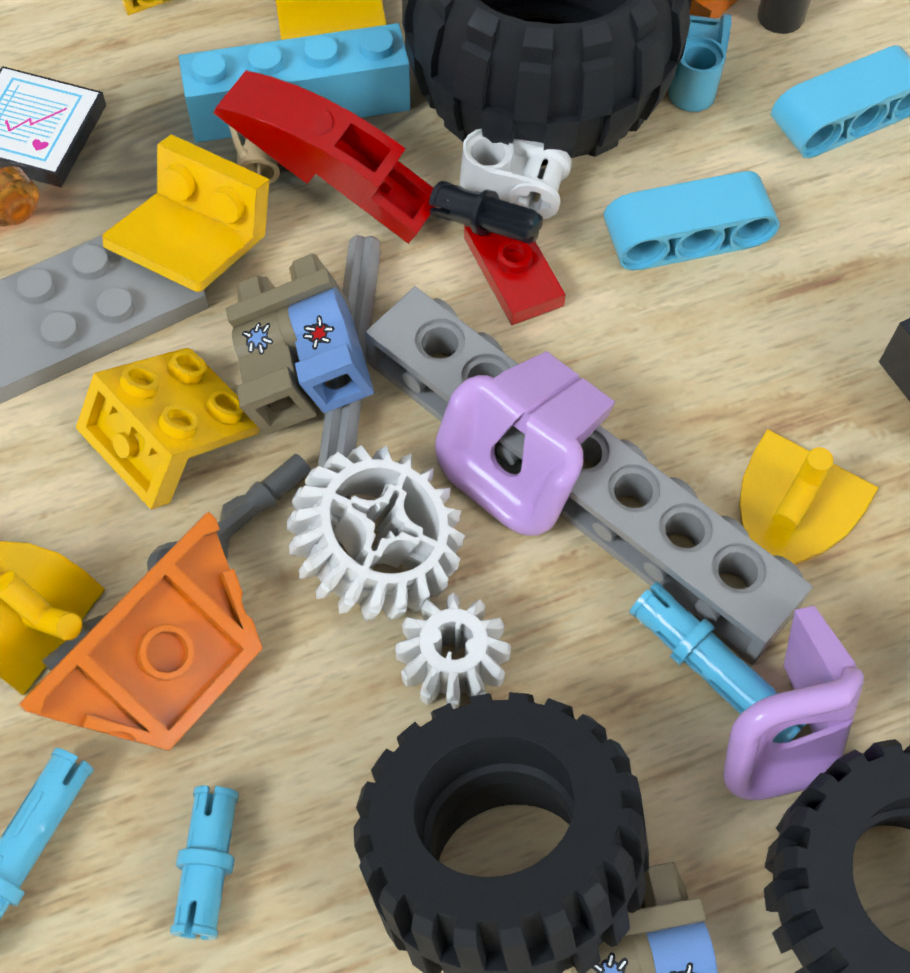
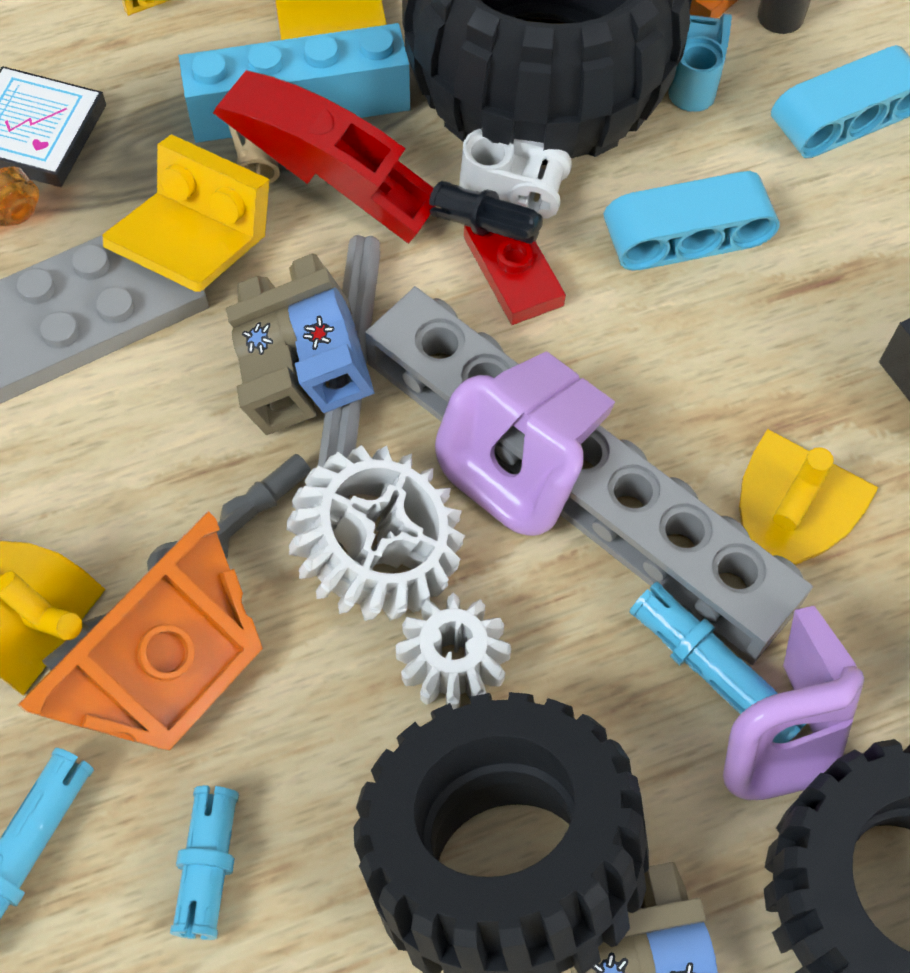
yellow bracket [76,348,261,510] -> none

